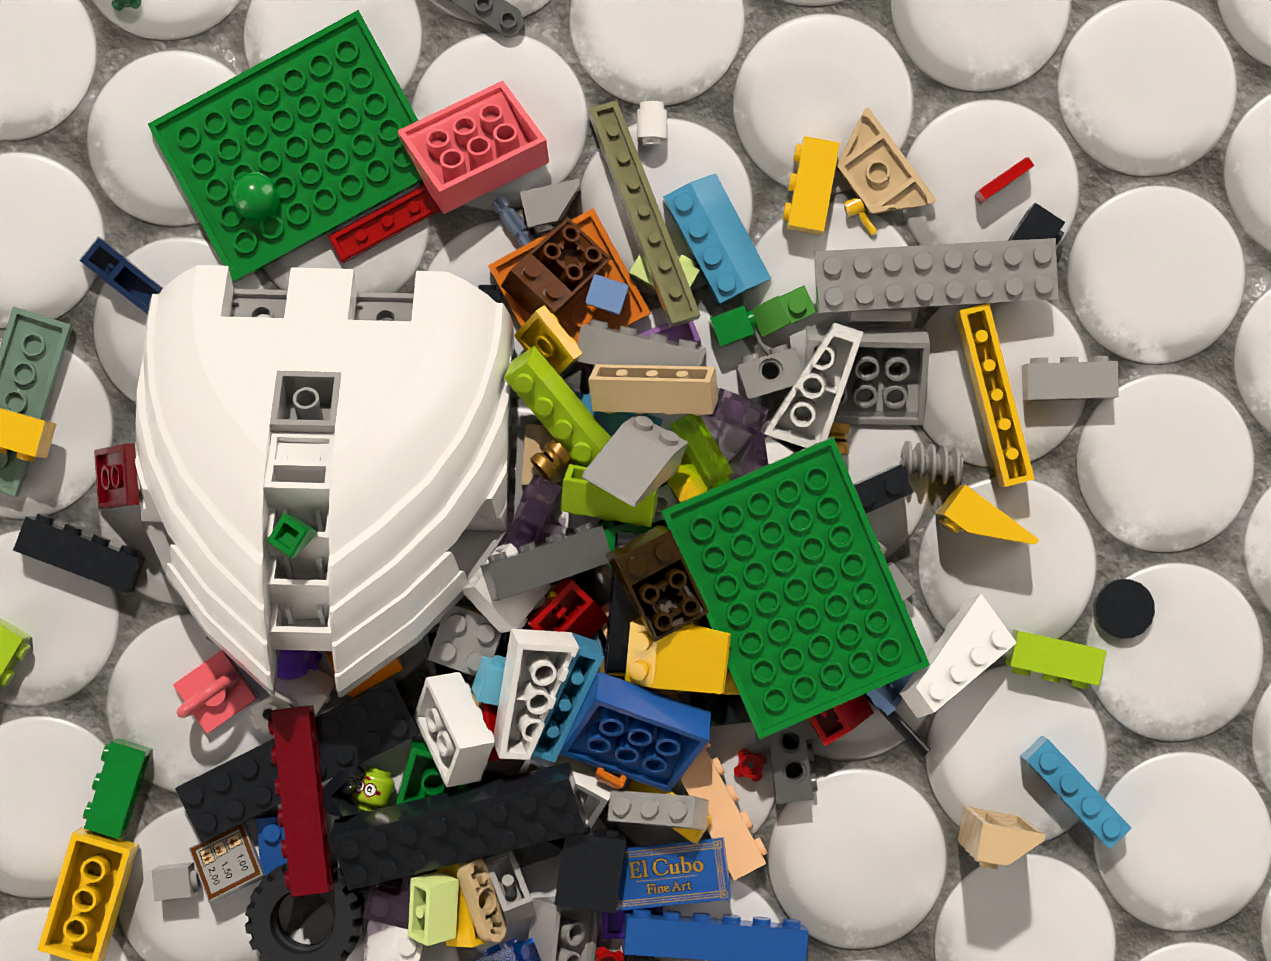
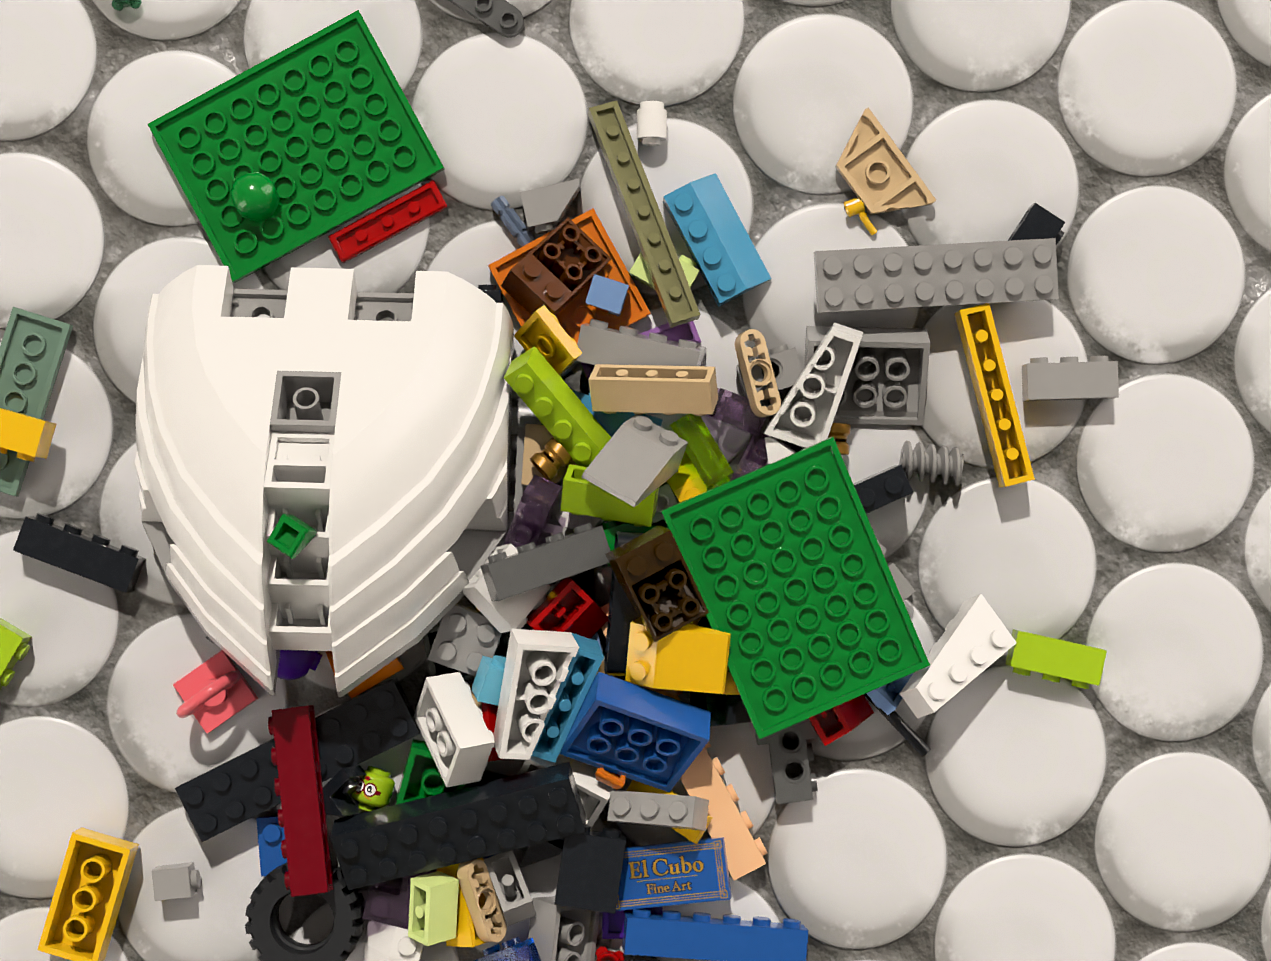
dark blue slope [79,236,163,314] -> none
green brick [83,738,152,839] -> none
dark red tile [94,443,139,510] -> none
tile [189,822,266,904] -> none
white brick [249,695,295,734] -> none
white piece [275,668,336,717] -> none
coral slope [397,81,549,214] -> none
green brick [709,305,757,348] -> none
red plate [734,748,767,782] -> none
bright green slope [751,285,817,338] -> none
yellow brick [782,136,840,235] -> none
white tile [848,309,912,324] -> none
yellow slope [936,485,1039,545] -> none
tan slope [958,806,1046,869] -> none
red tile [975,157,1035,204] -> none
dark azure brick [1020,736,1132,849] -> none
black tile [1093,579,1155,639] -> none
none -> tan beam [734,329,781,417]

